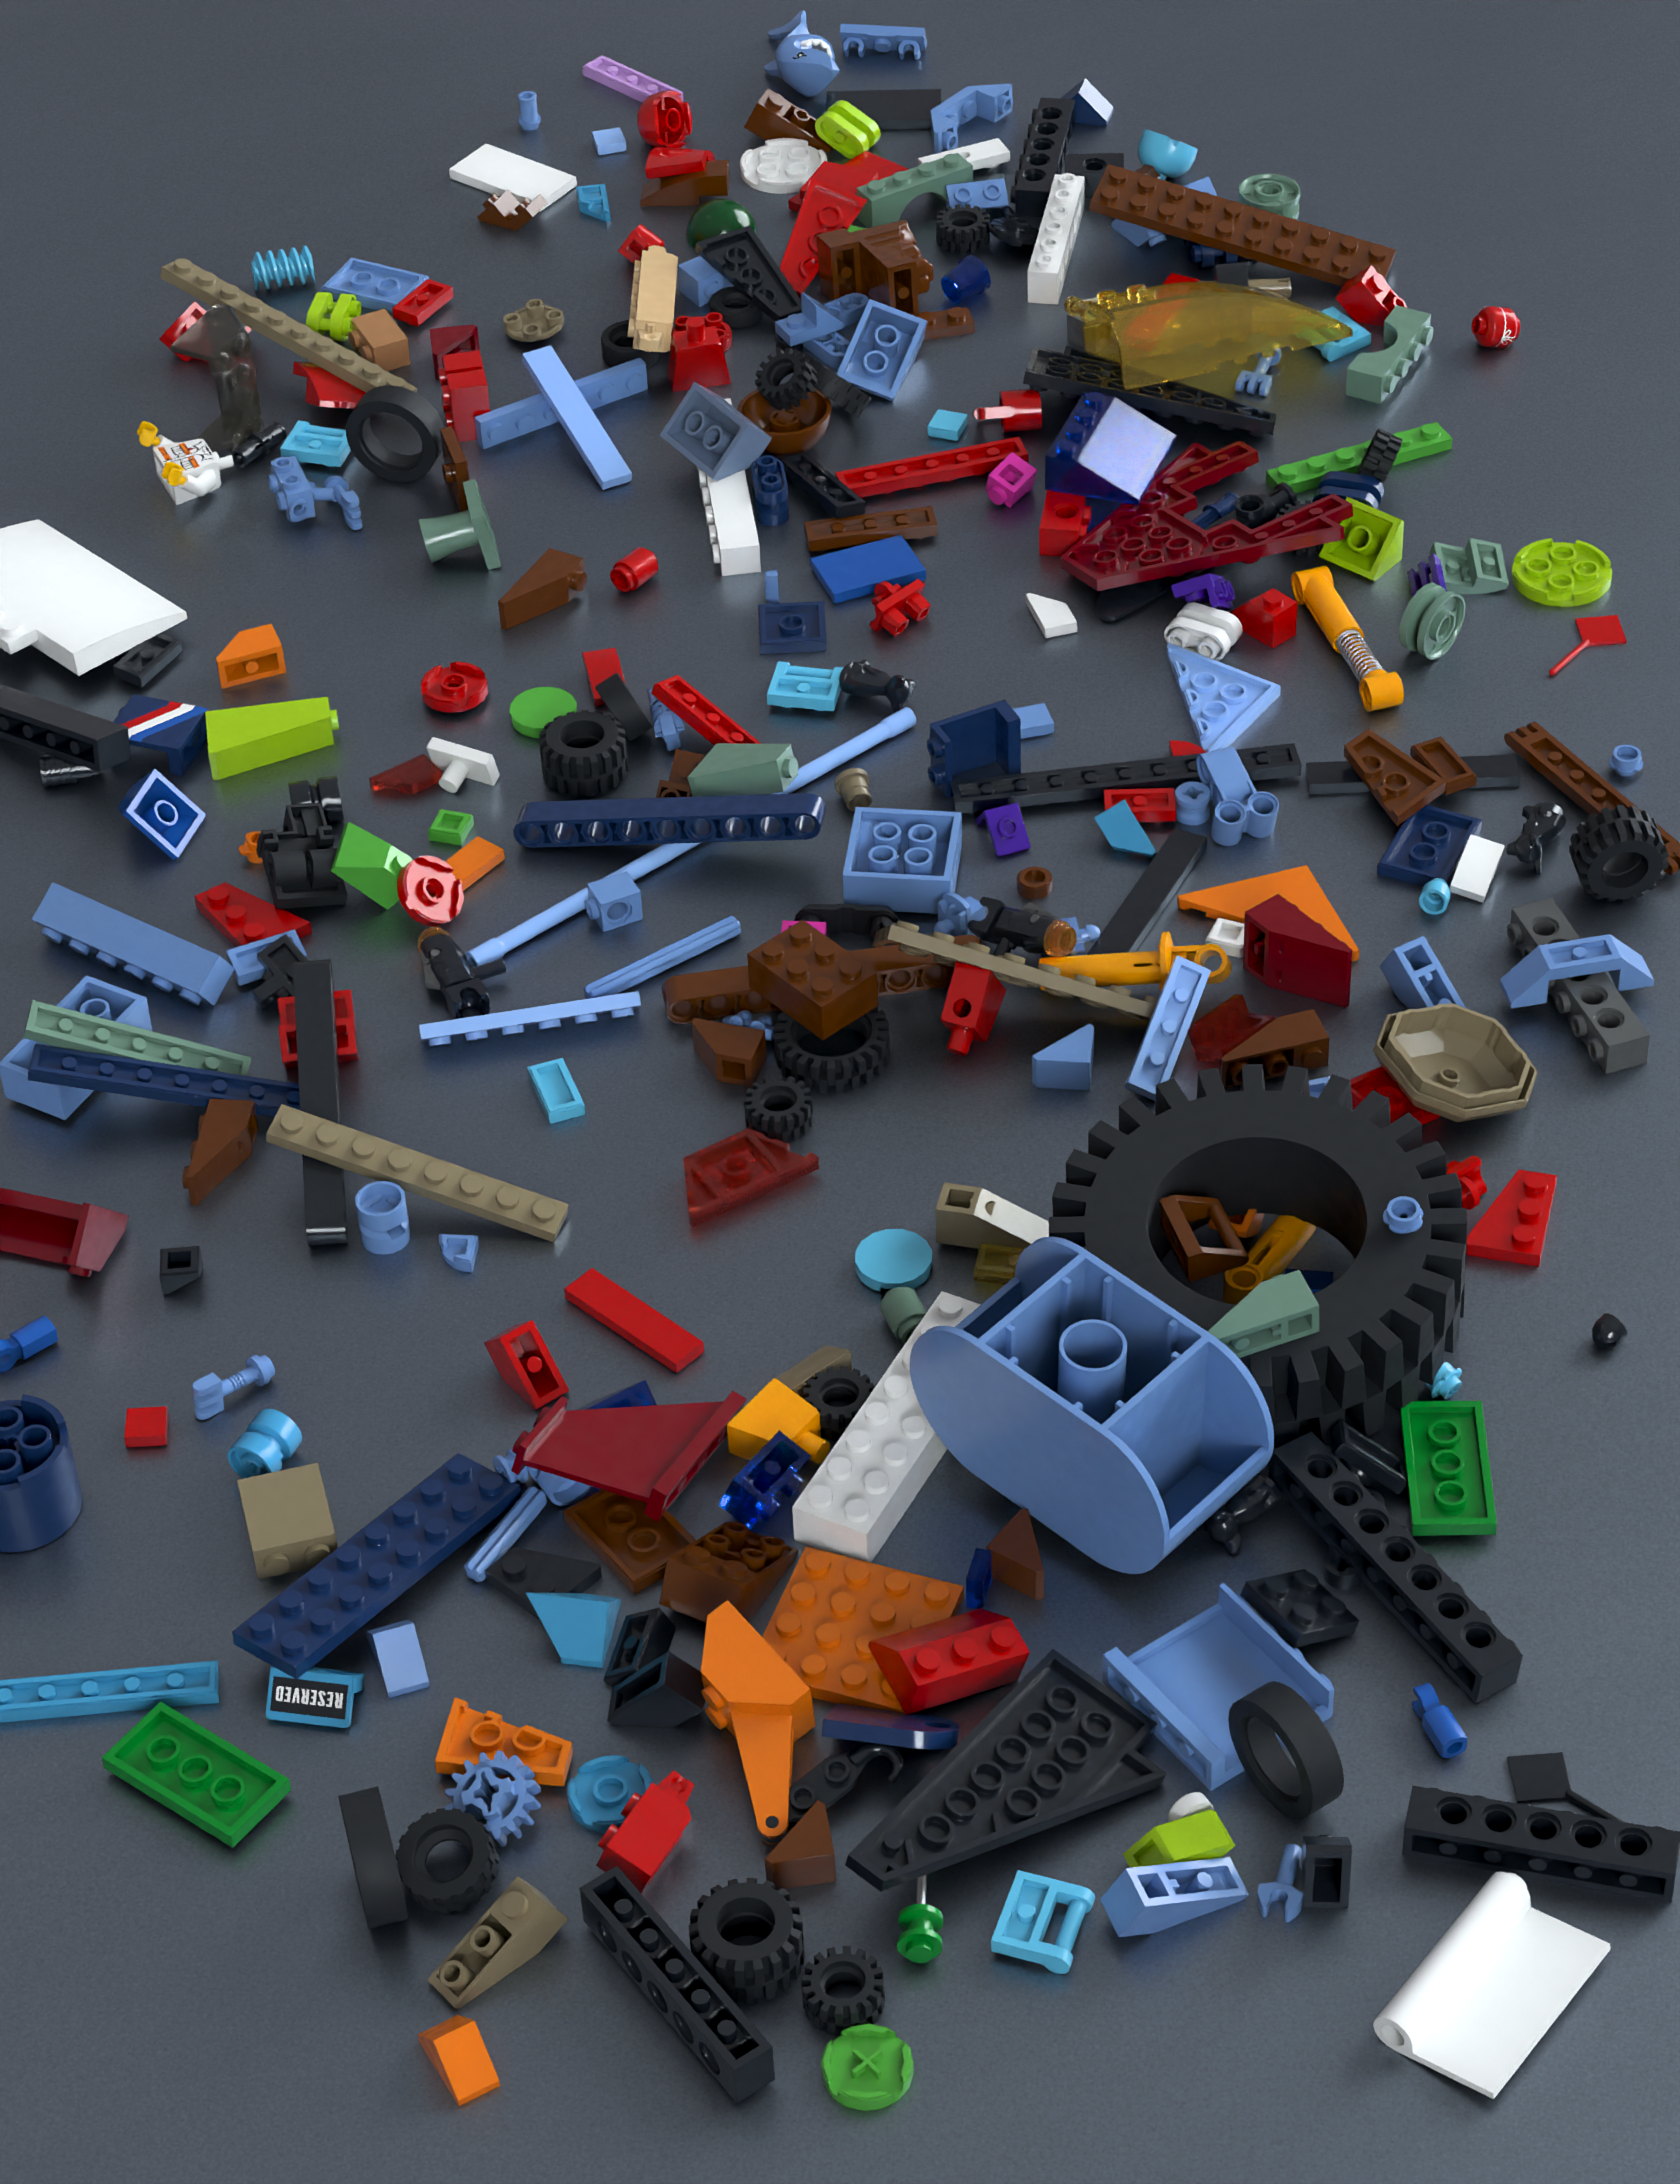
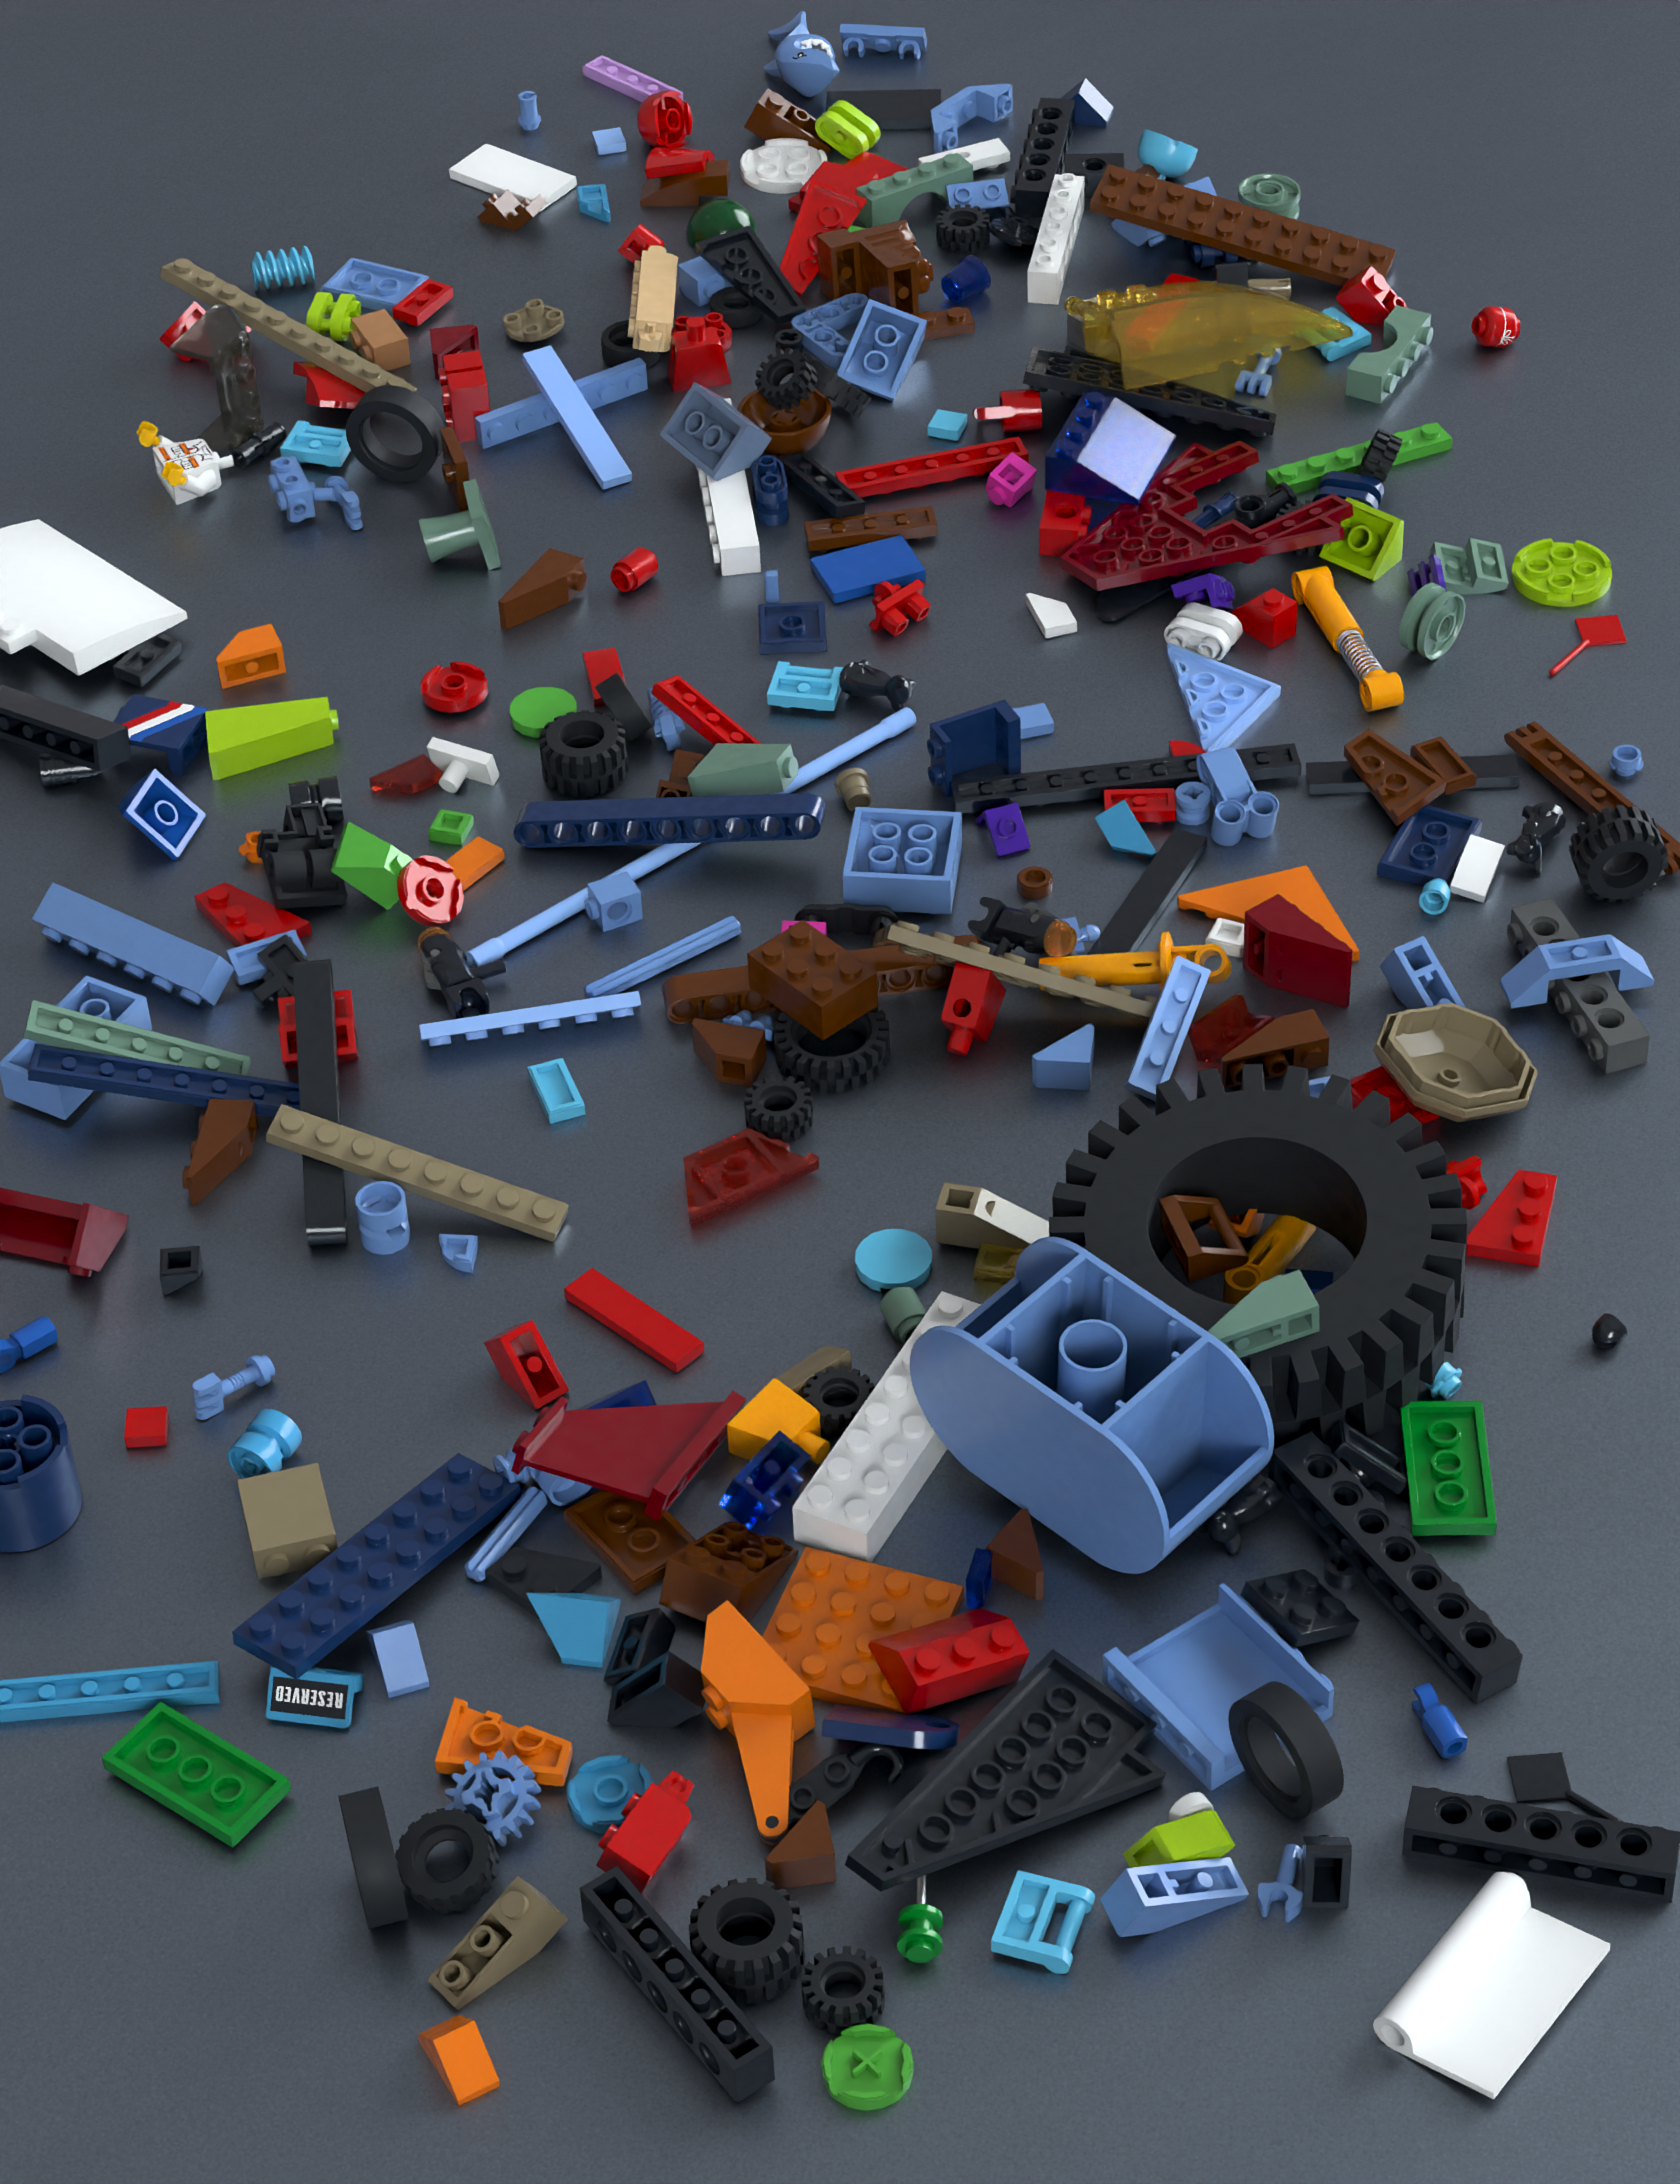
medium blue slope [775,292,844,347] -> none
medium blue piece [933,892,986,936] -> none
medium blue plate [1383,1196,1423,1234] -> none

